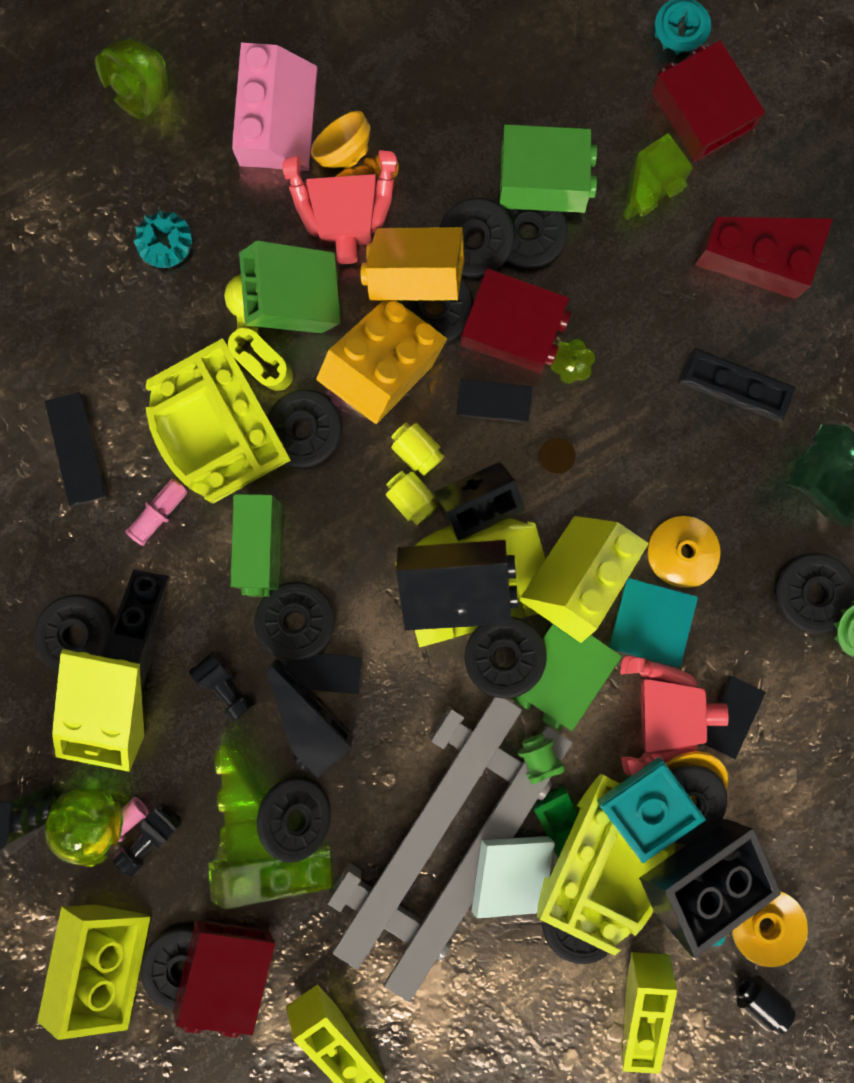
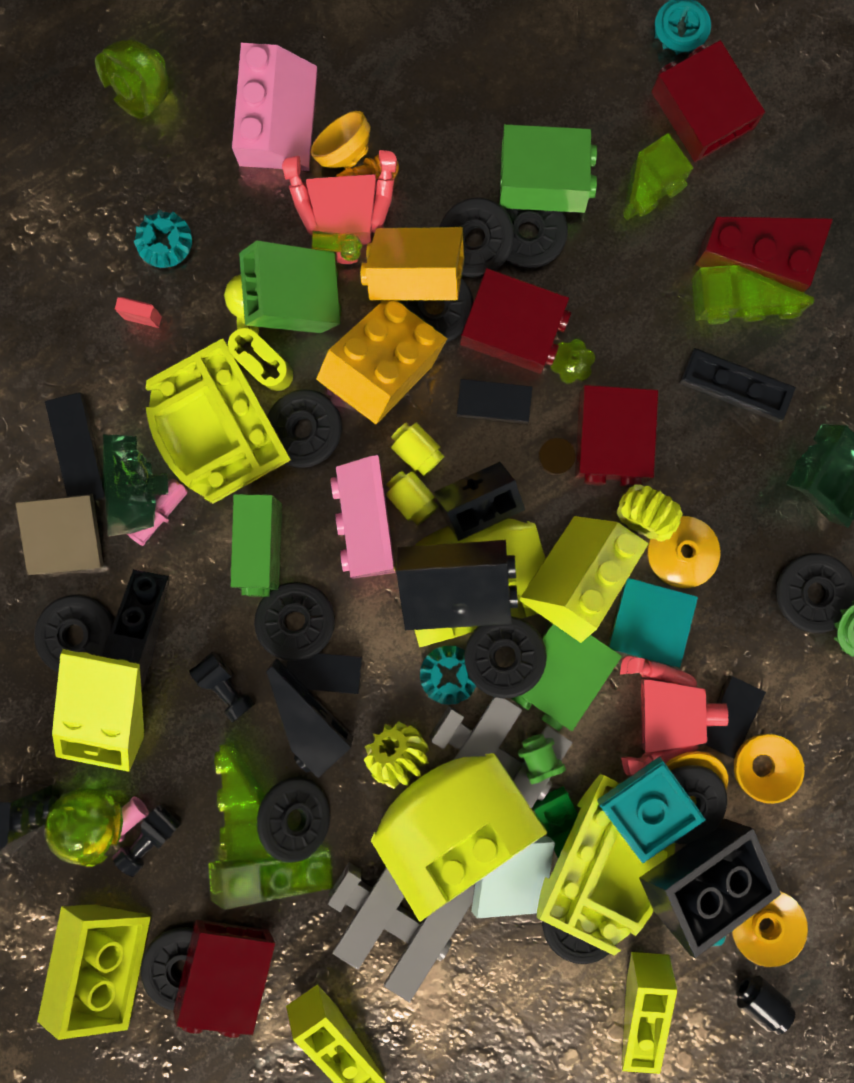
none -> dark tan tile [15,494,104,575]
none -> clear green brick [103,434,168,536]
none -> coral tile [114,296,162,328]
none -> clear neon green arm [311,231,362,261]
none -> bright pink slope [331,455,396,579]
none -> neon yellow gear [364,721,429,789]
none -> neon yellow slope [371,753,548,922]
none -> teal gear [420,646,476,705]
none -> dark red brick [575,385,658,488]
none -> neon yellow gear [616,484,683,541]
none -> clear neon green slope [692,265,814,325]
none -> yellow piece [734,734,804,804]

